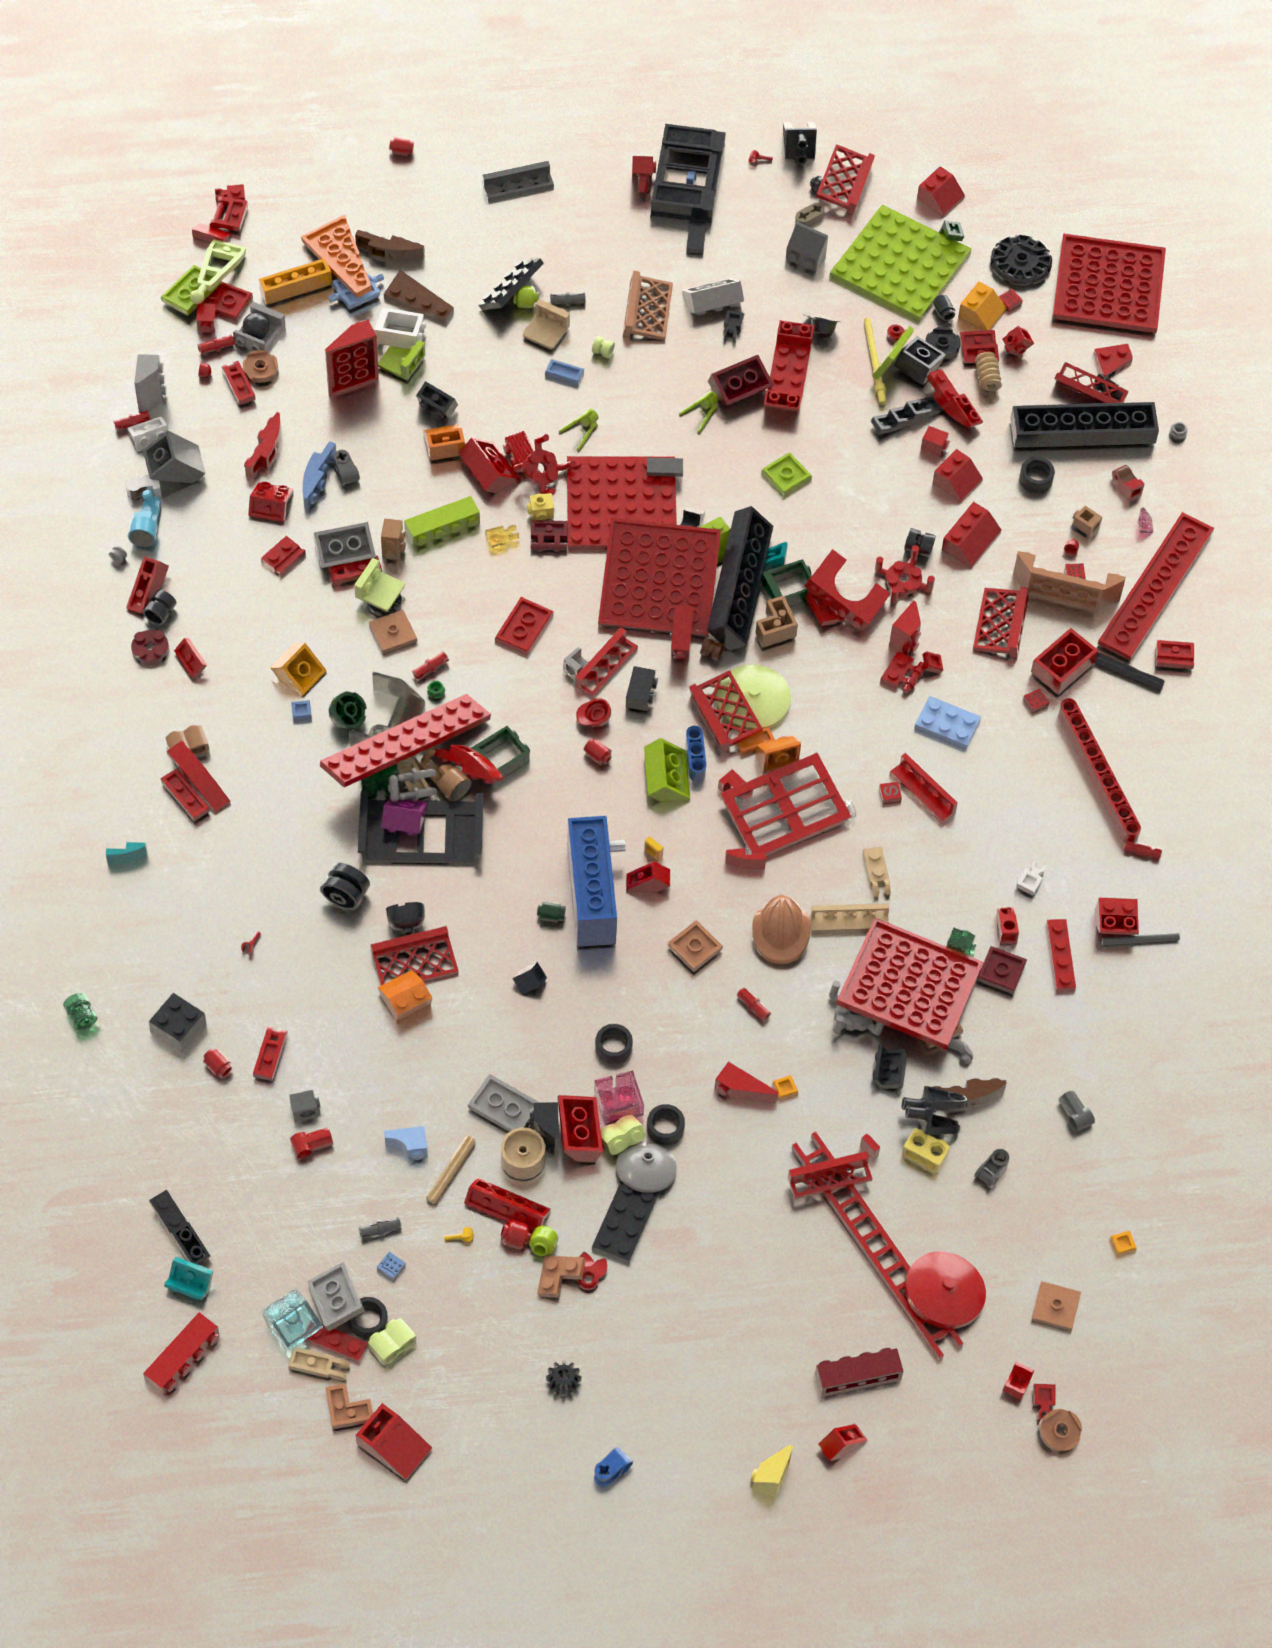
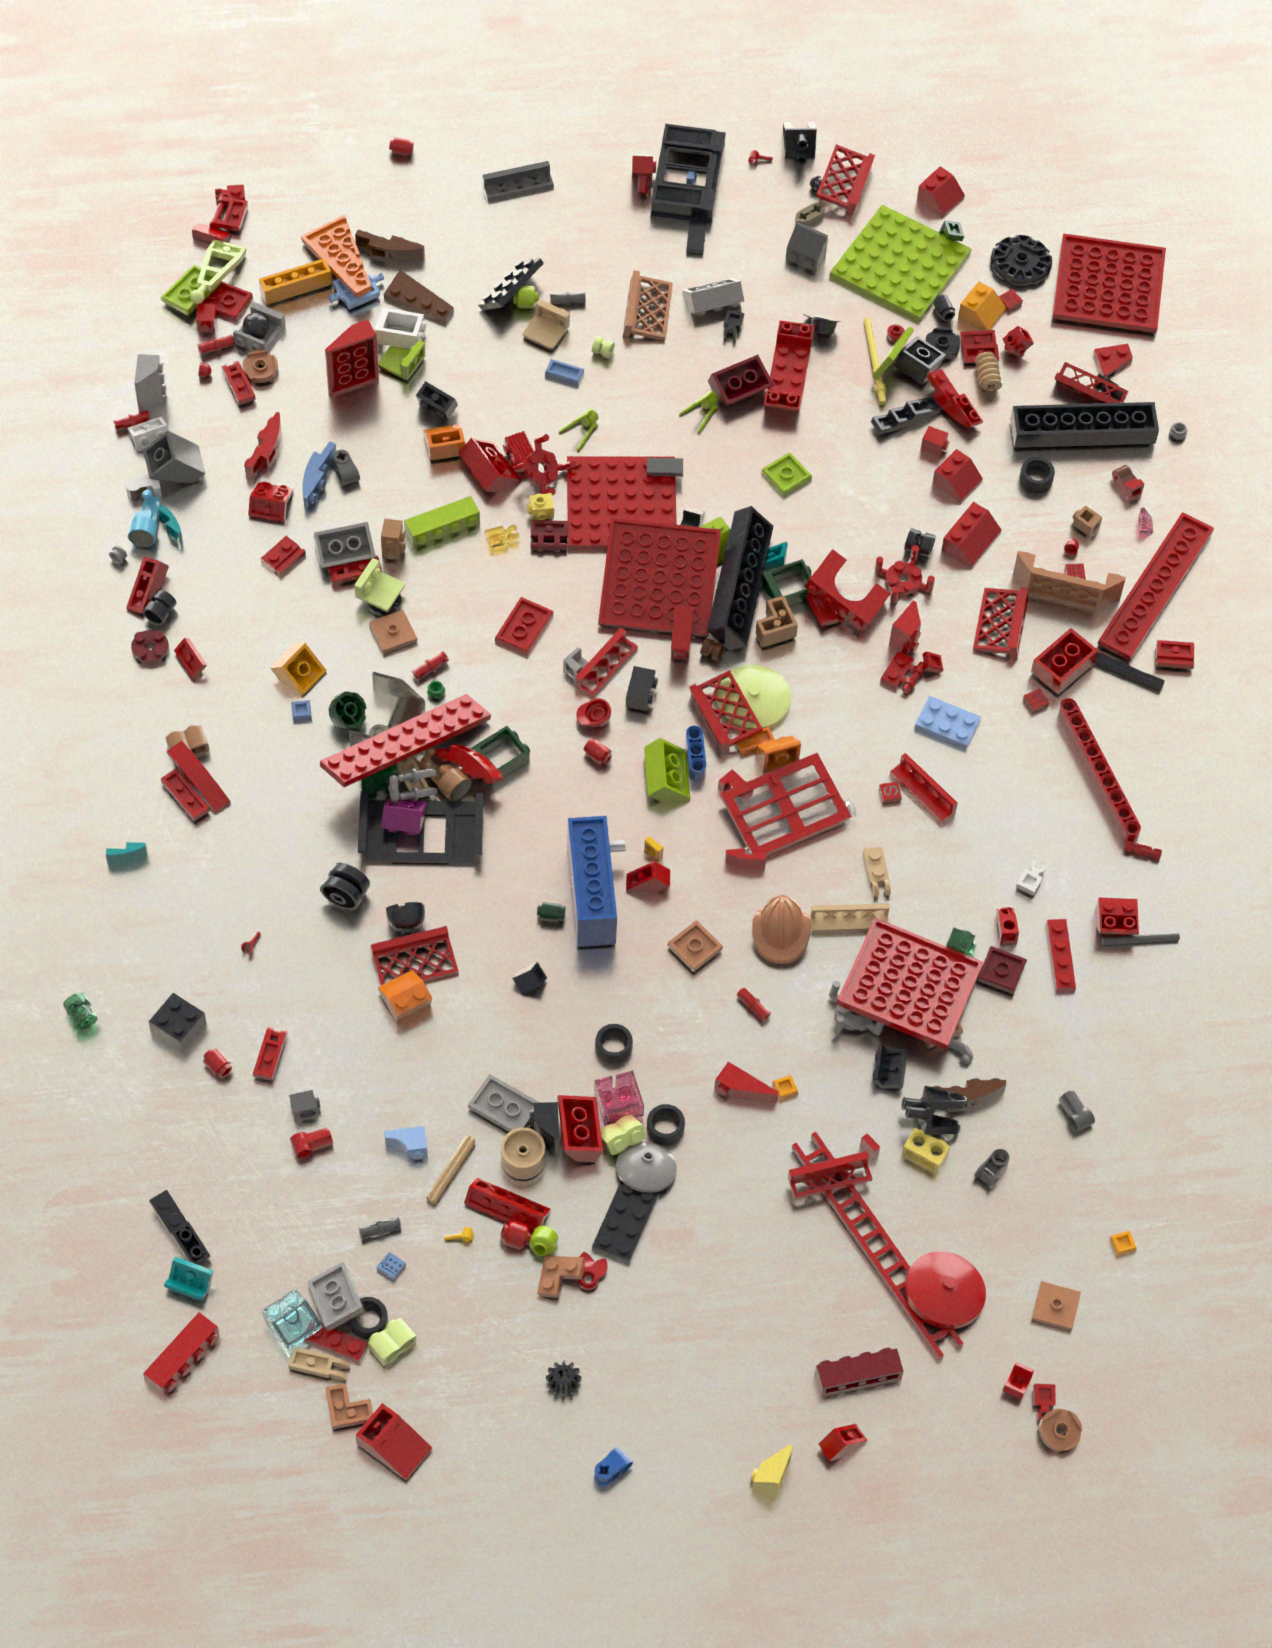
none -> teal slope [158,504,183,544]

